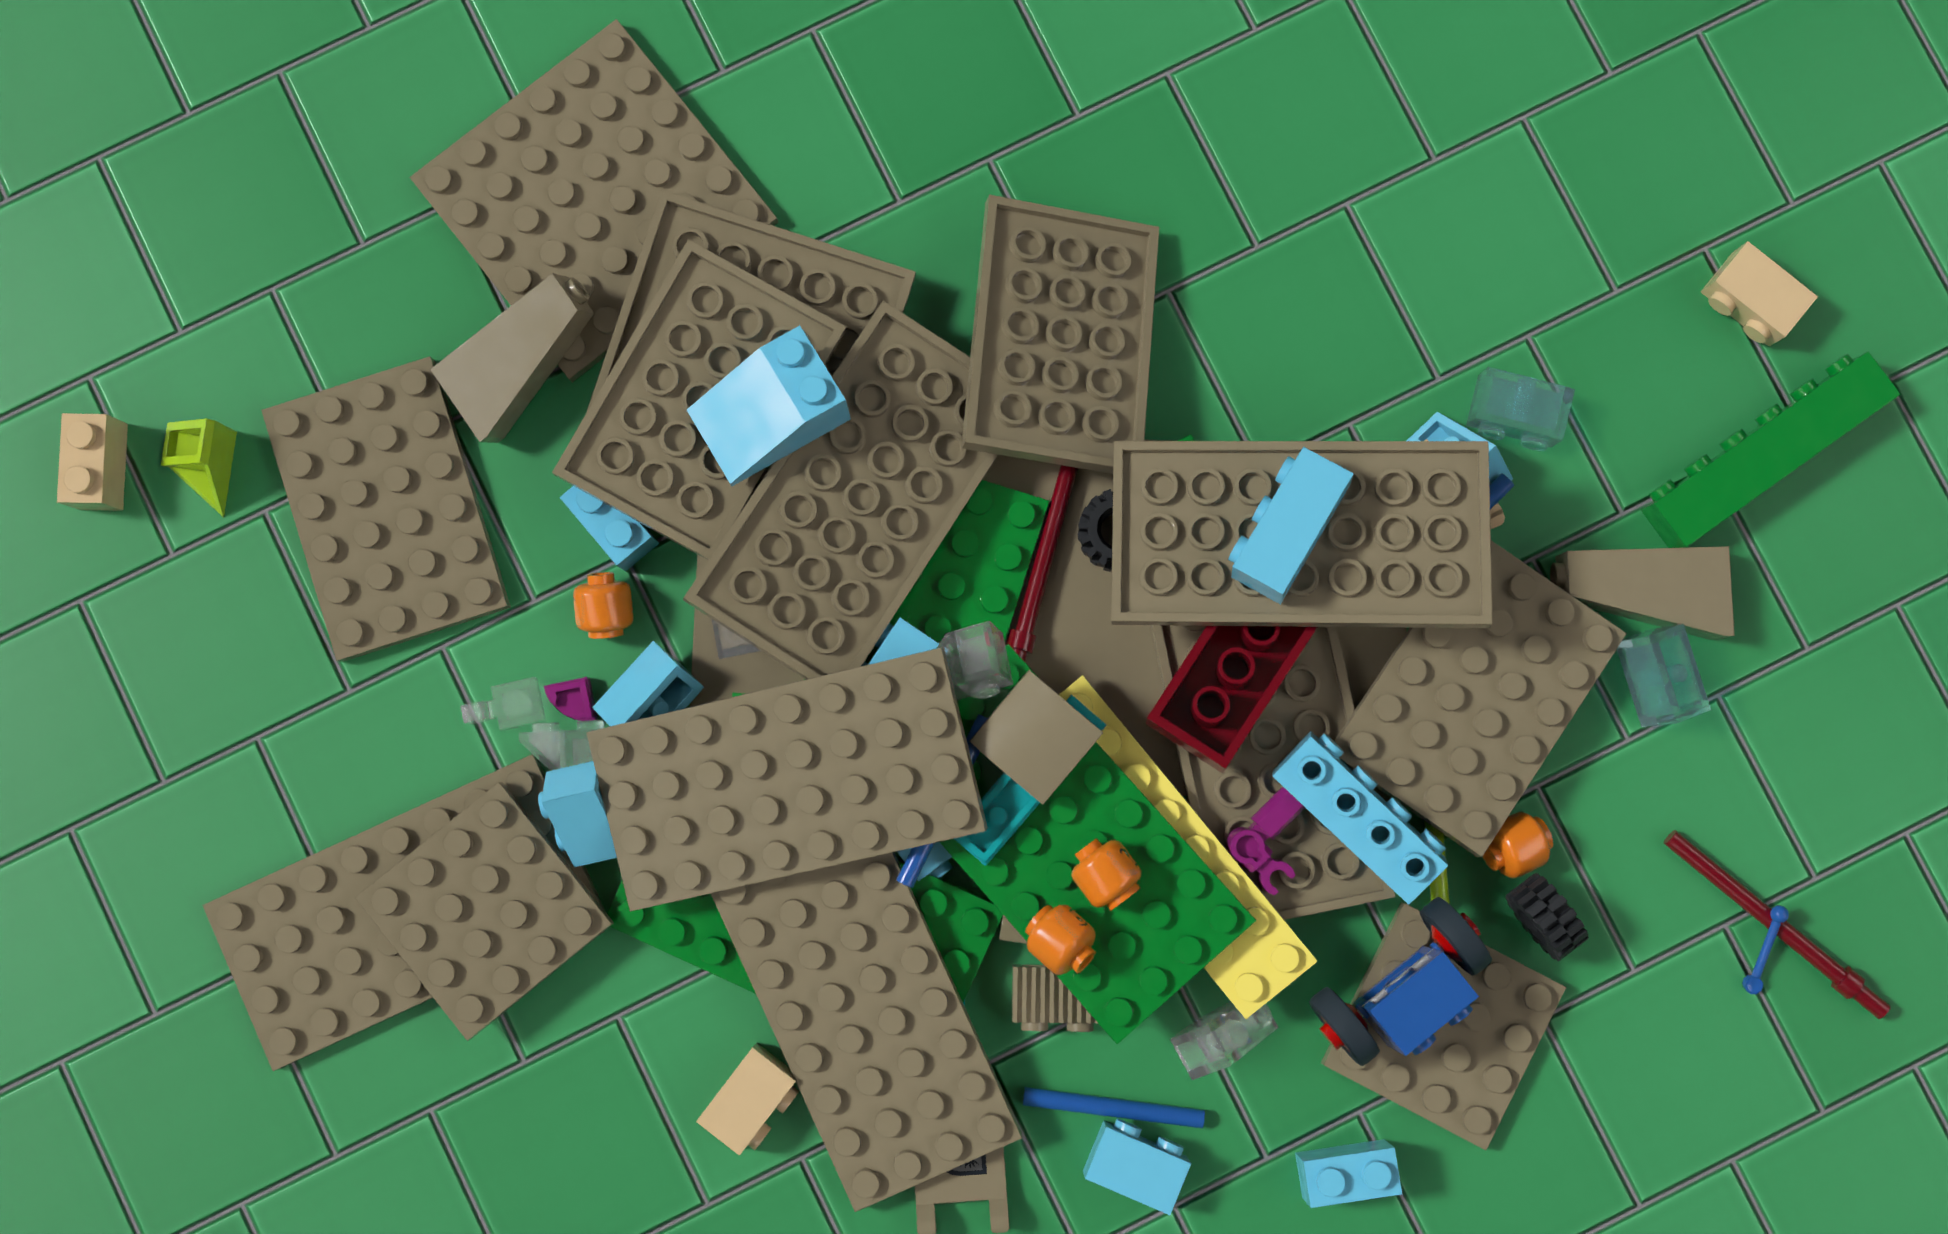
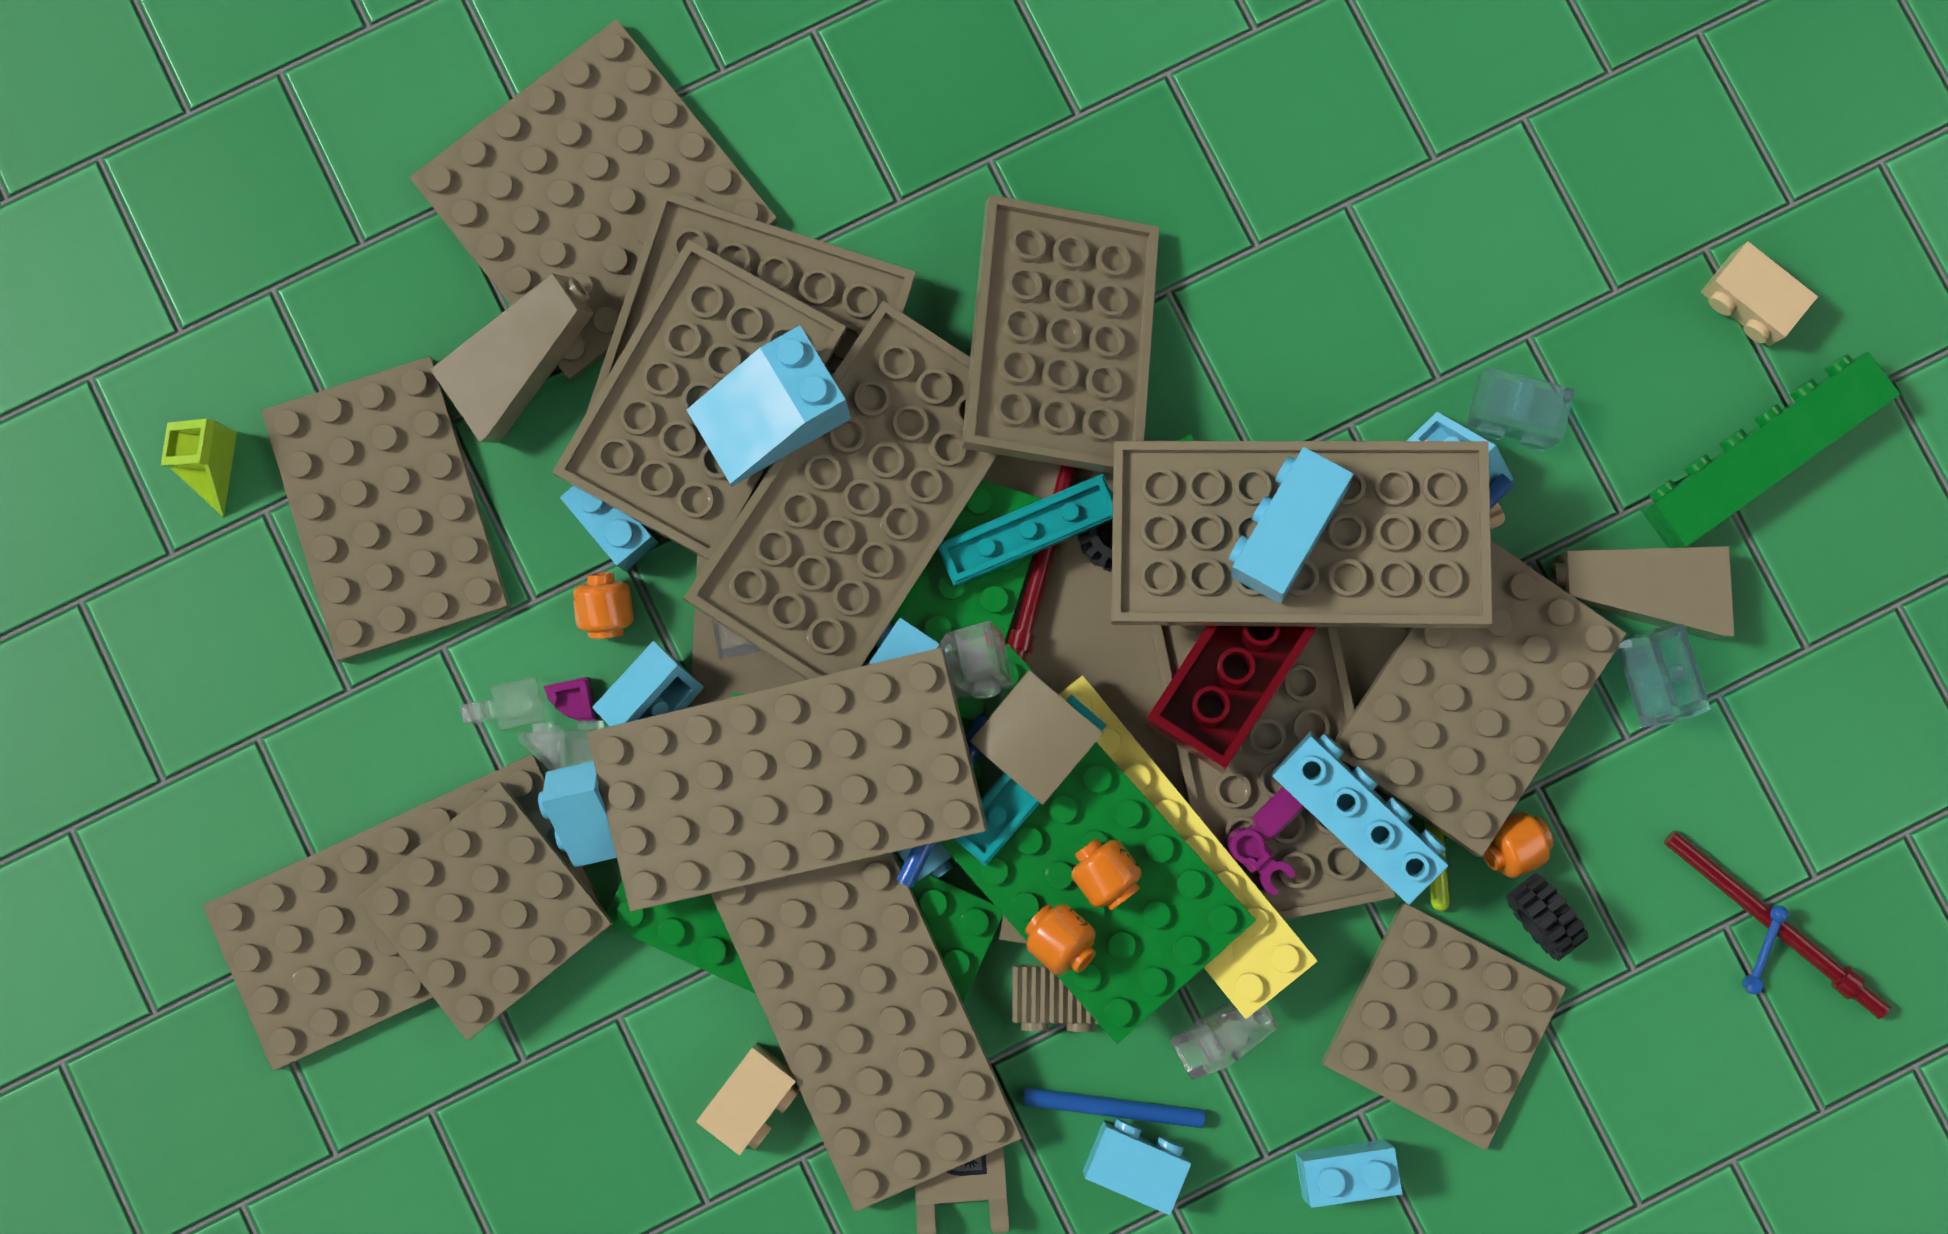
tan brick [57,413,128,511] -> none
brick [1309,897,1492,1066] -> none
none -> teal tile [938,474,1113,587]

